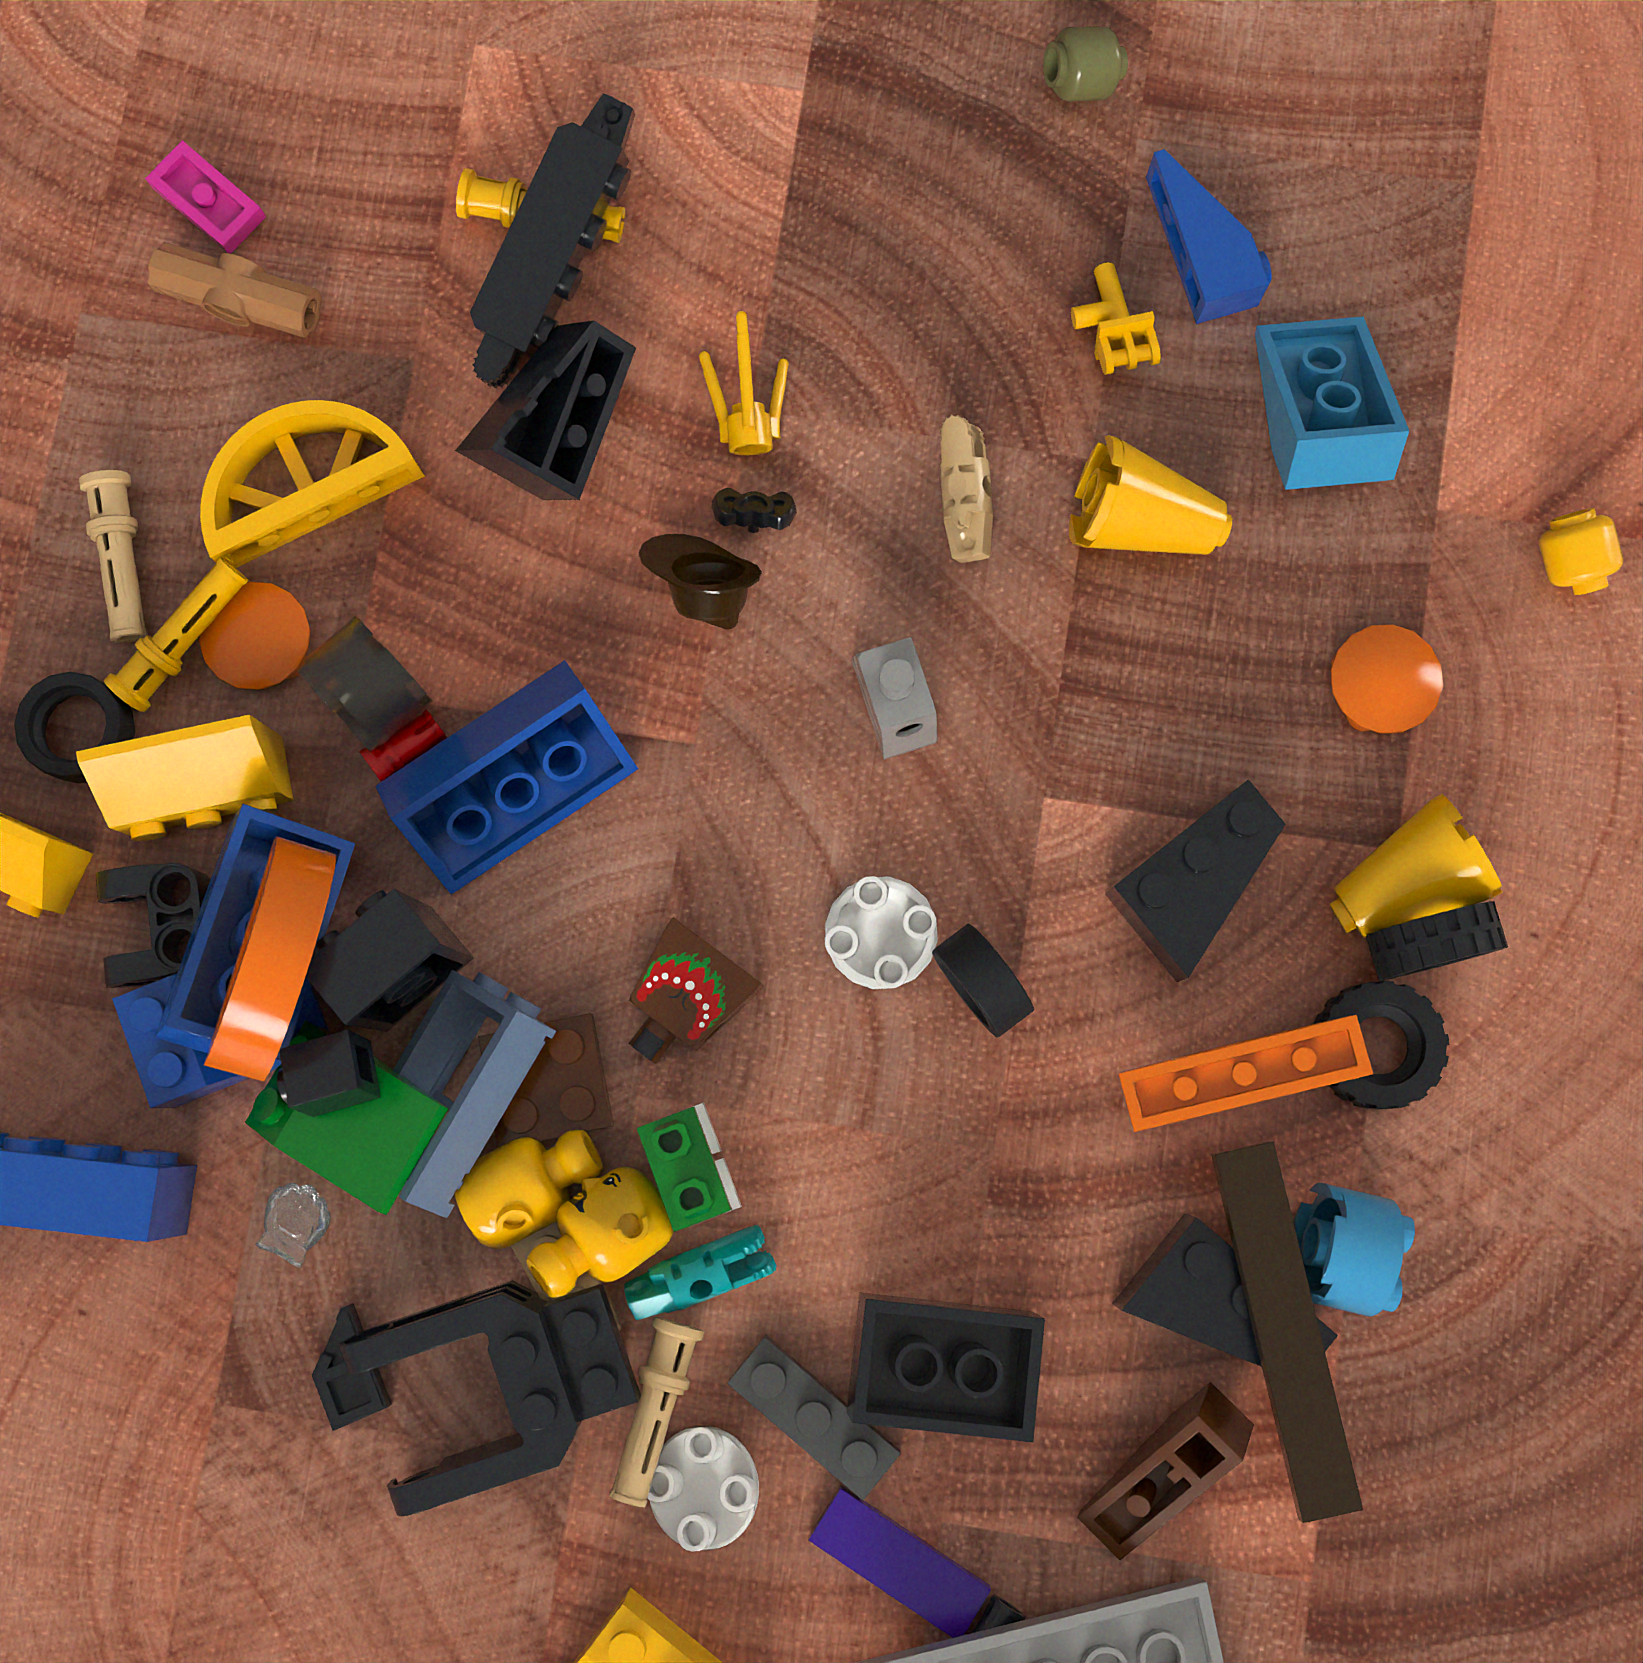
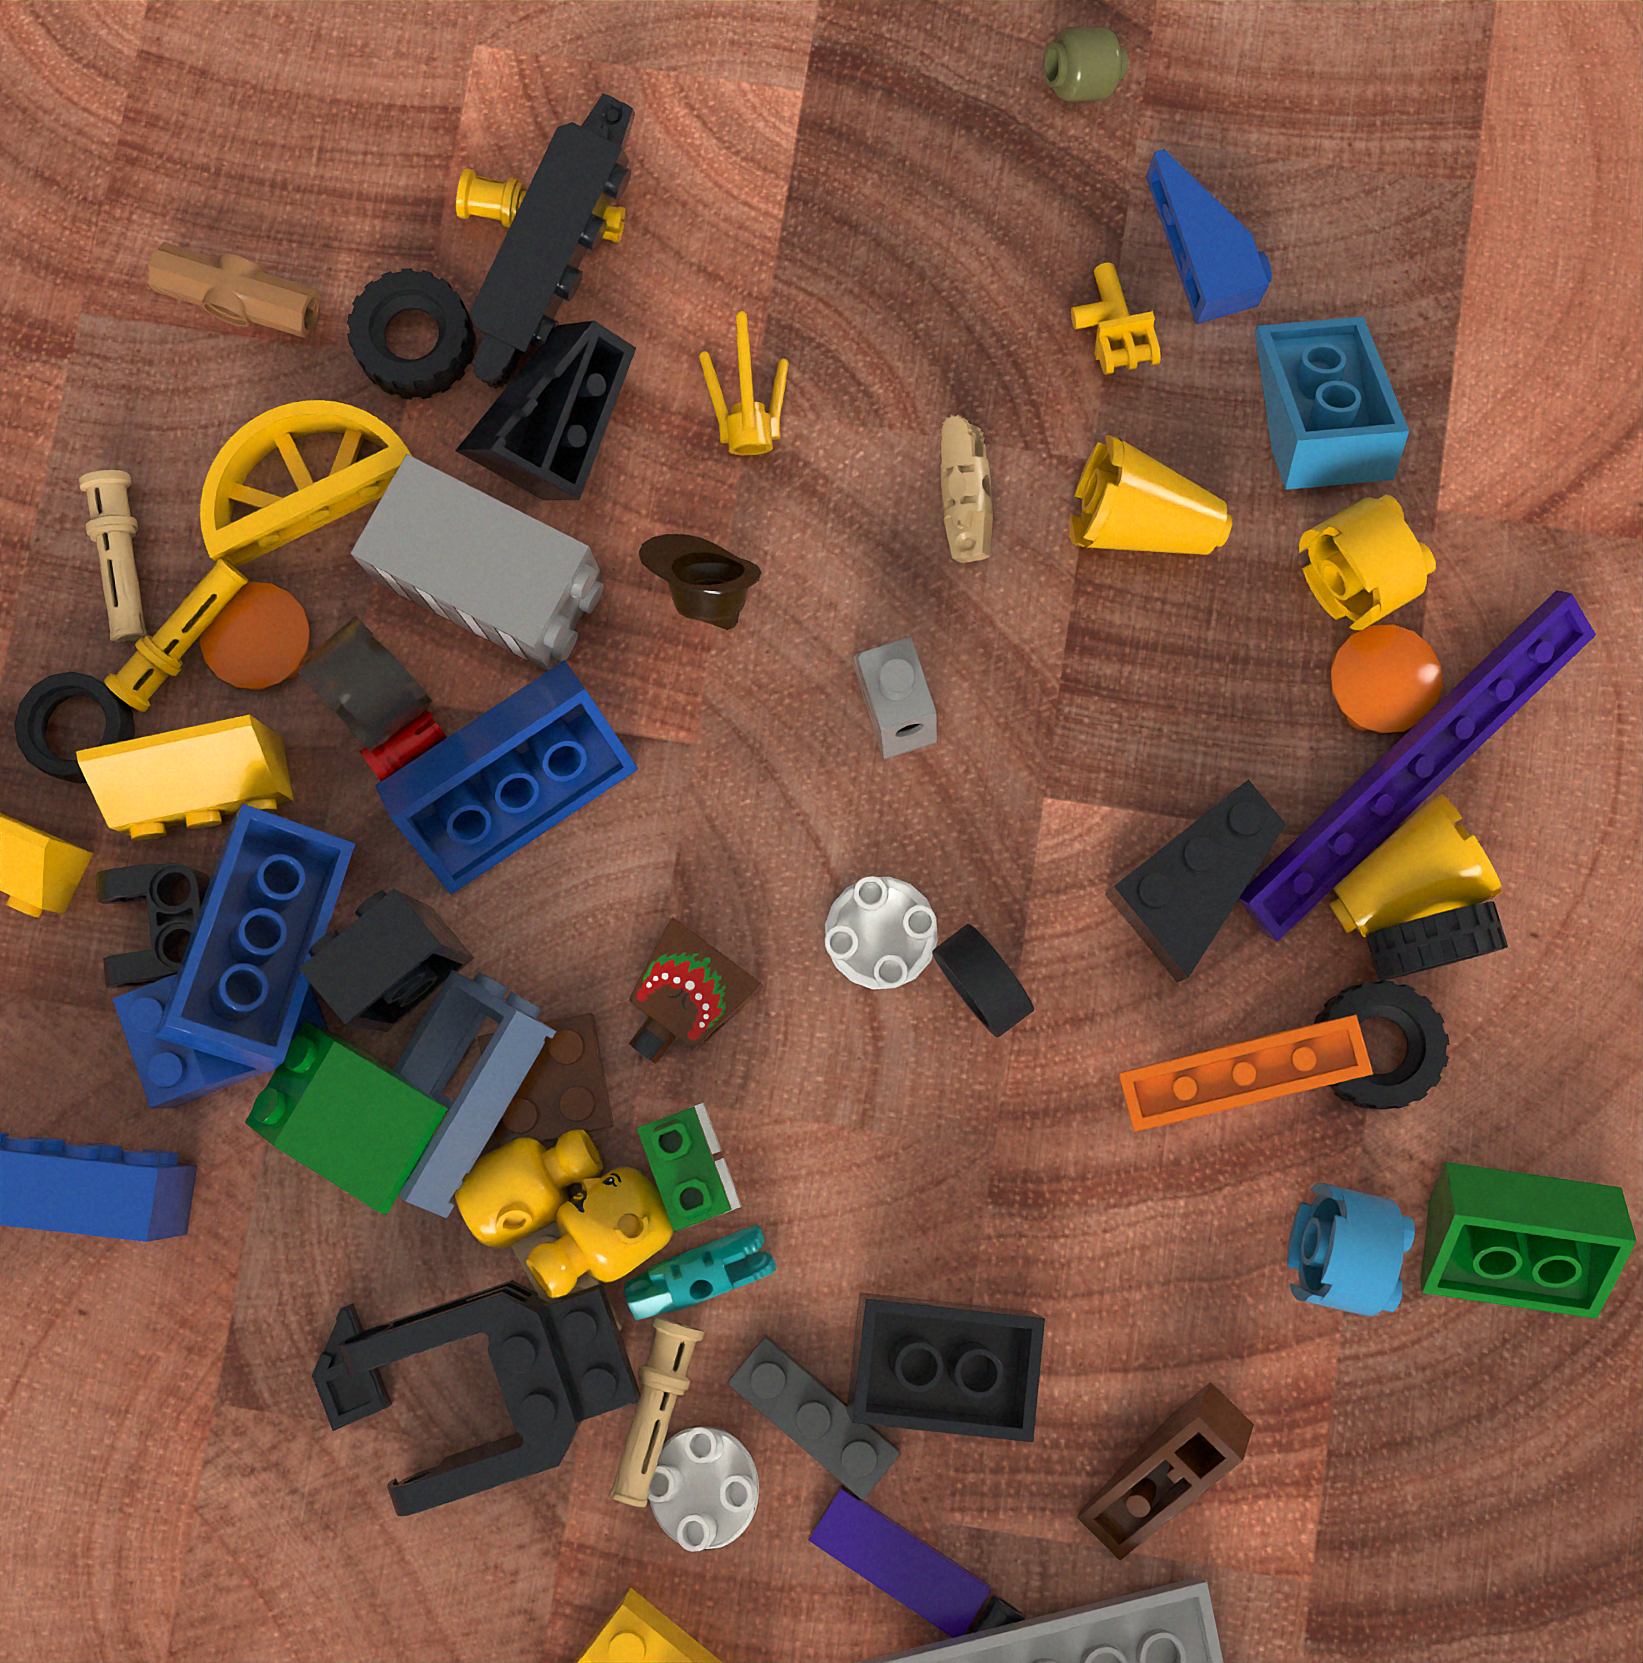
dark pink plate [145,140,266,254] -> none
orange window [204,836,336,1081] -> none
clear animal [256,1183,331,1268] -> none
black brick [277,1029,381,1117] -> none
black piece [712,488,797,533] -> none
black wedge [1112,1213,1338,1367] -> none
dark brown tile [1211,1141,1363,1523] -> none
yellow head [1539,508,1624,595] -> none
none -> black tyre [347,268,476,400]
none -> light grey brick [350,454,604,671]
none -> dark purple plate [1238,590,1596,942]
none -> yellow brick [1299,494,1436,630]
none -> green slope [1421,1162,1637,1319]

